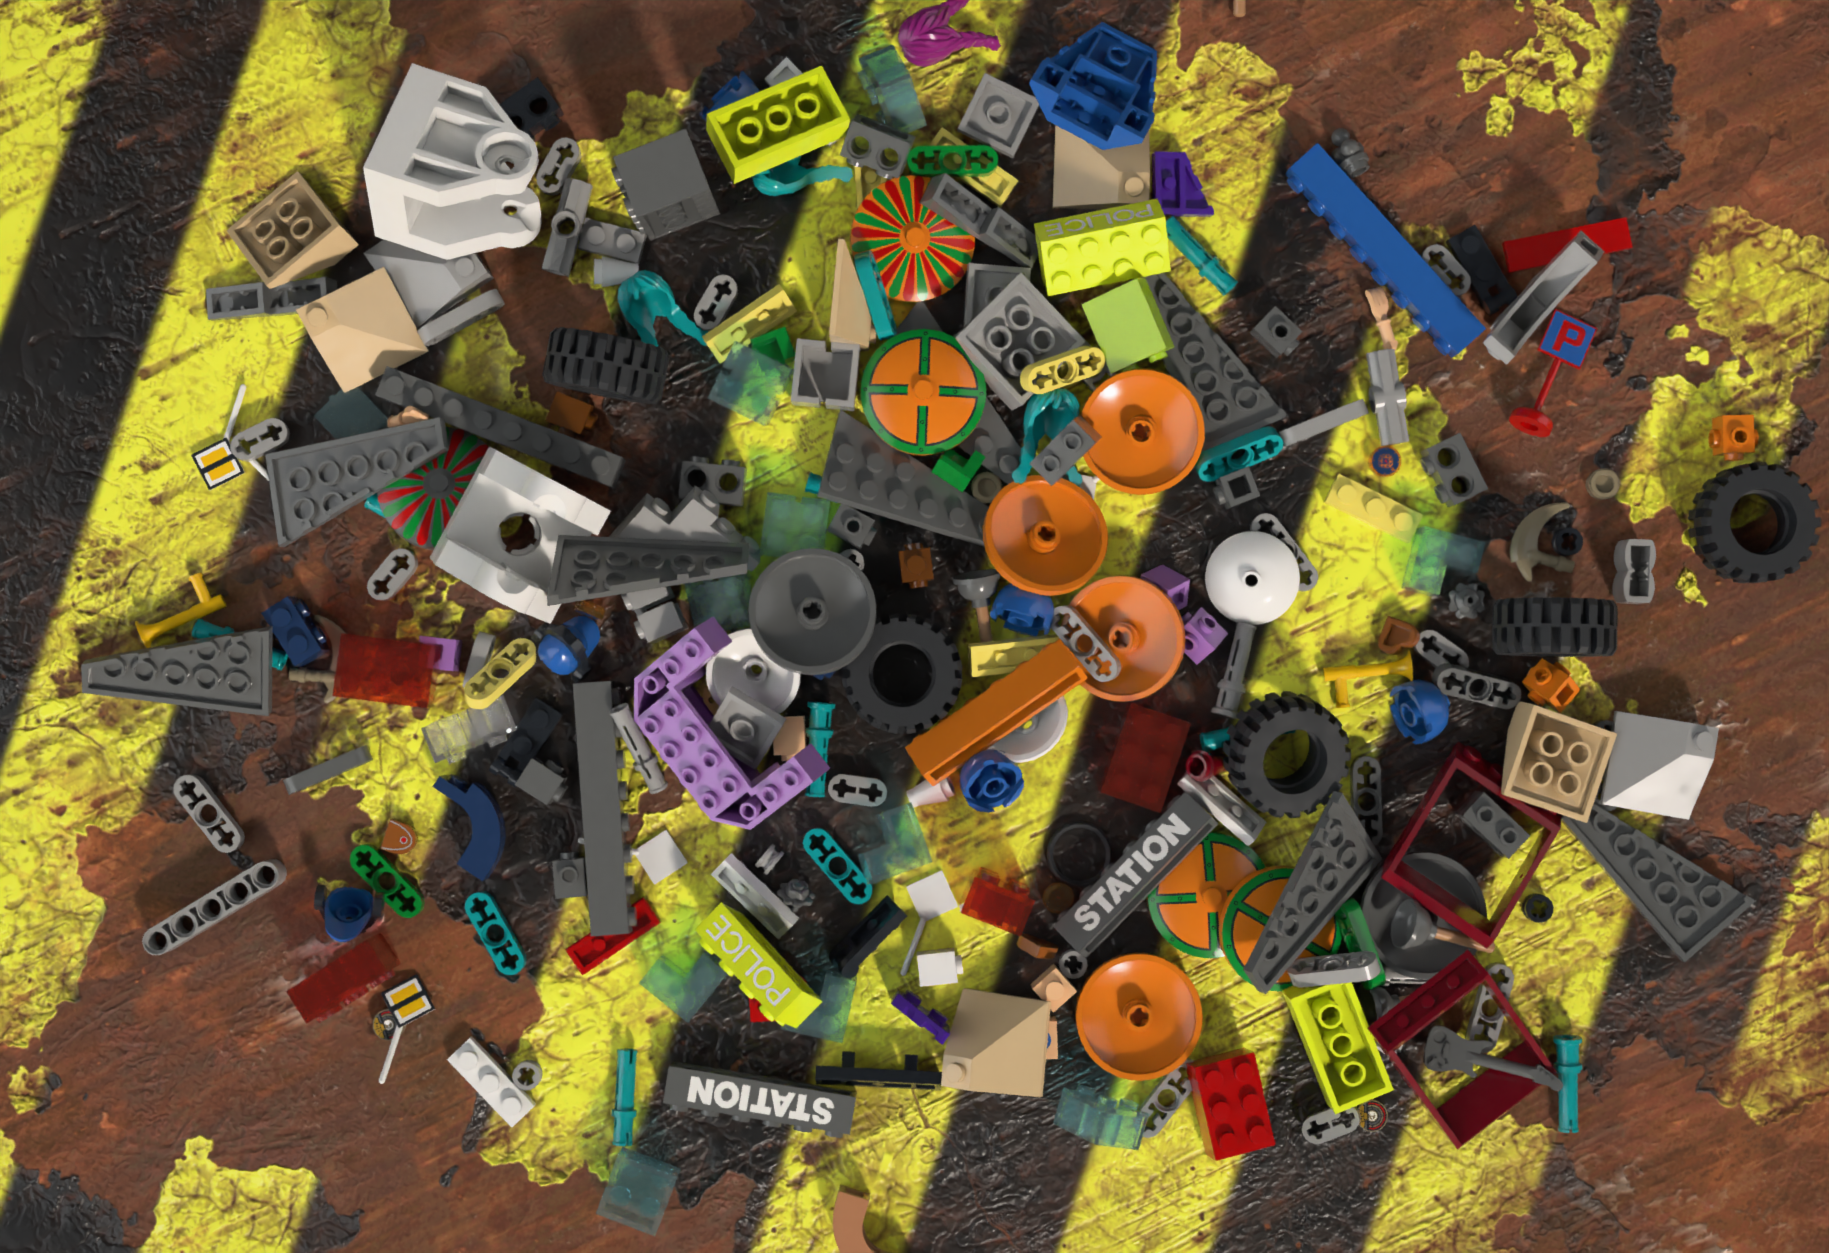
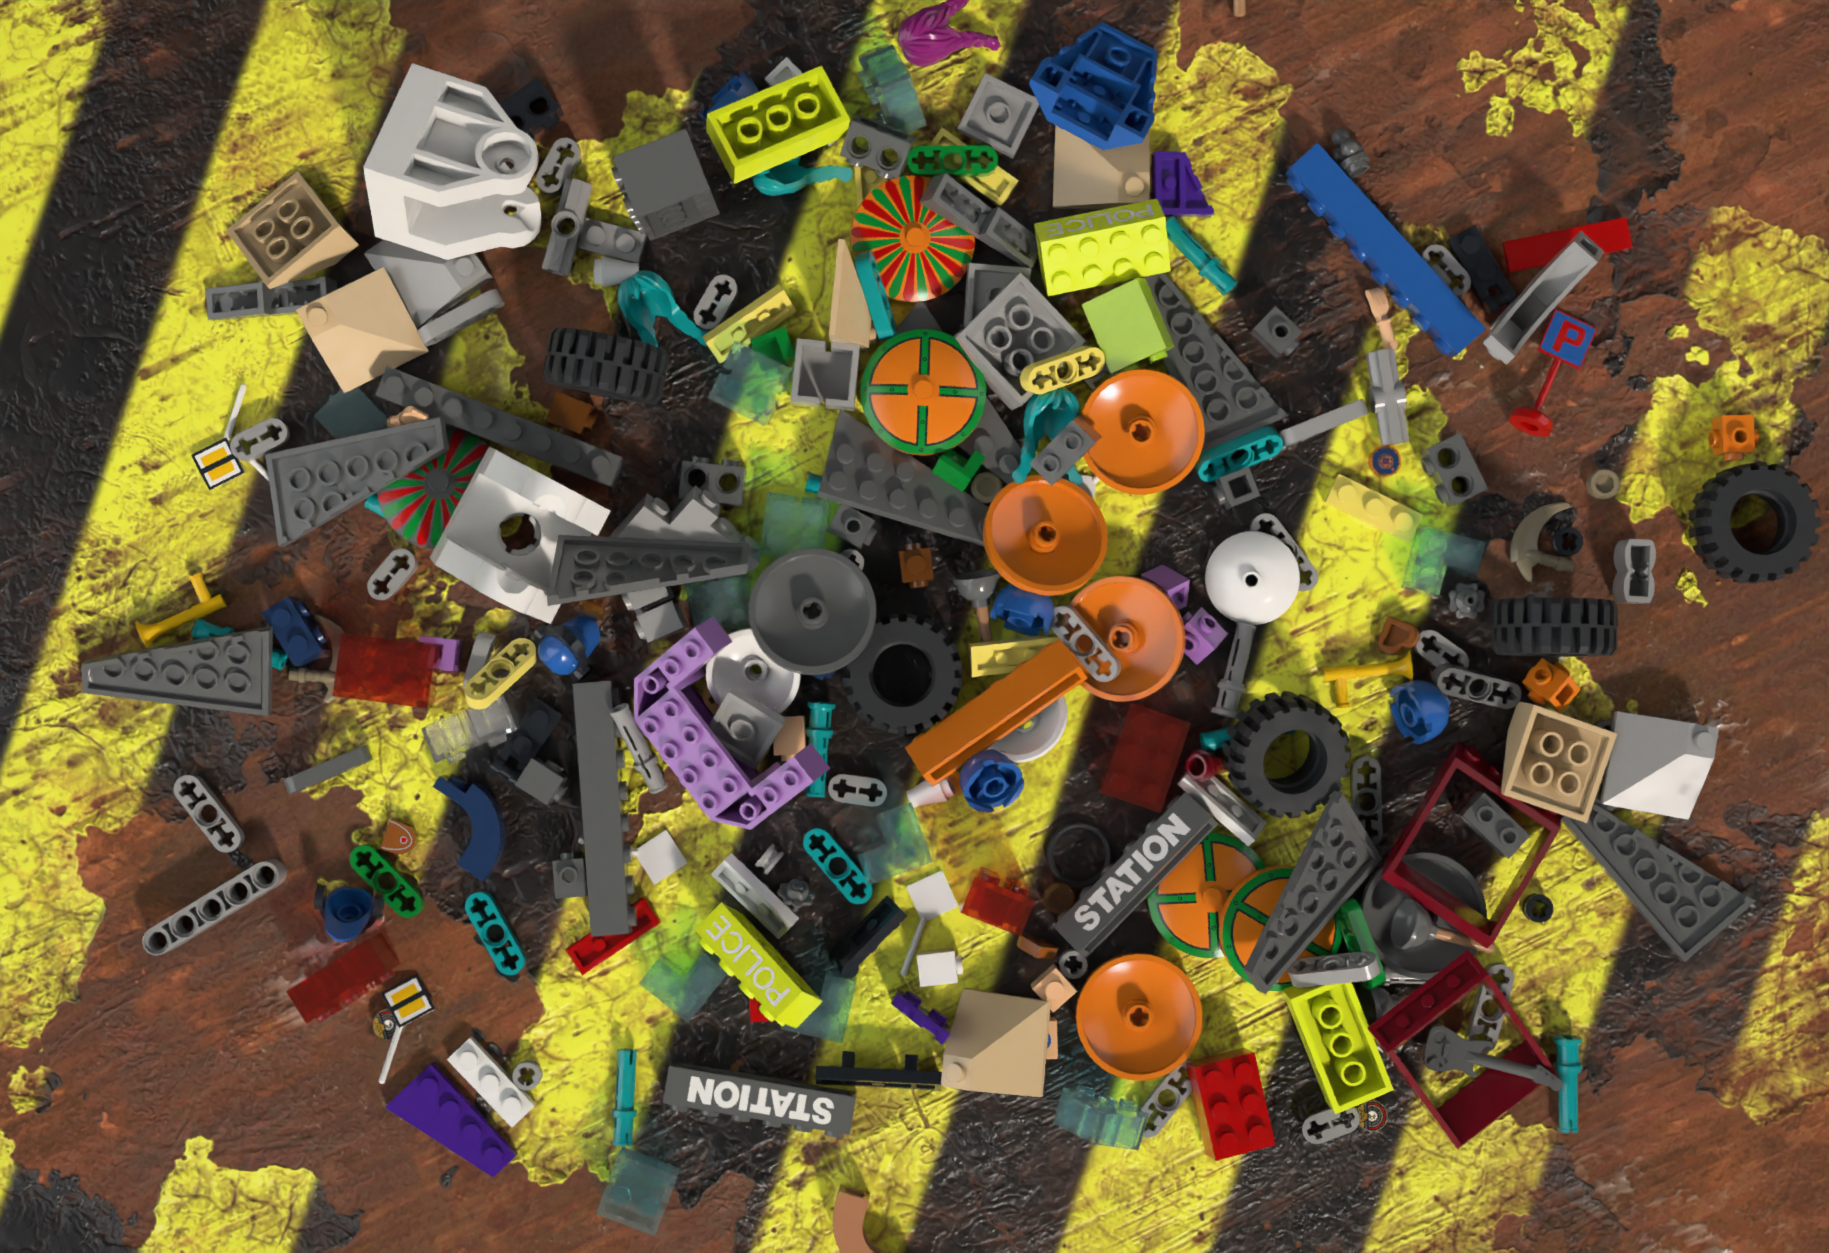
none -> dark purple wing [385,1063,518,1177]

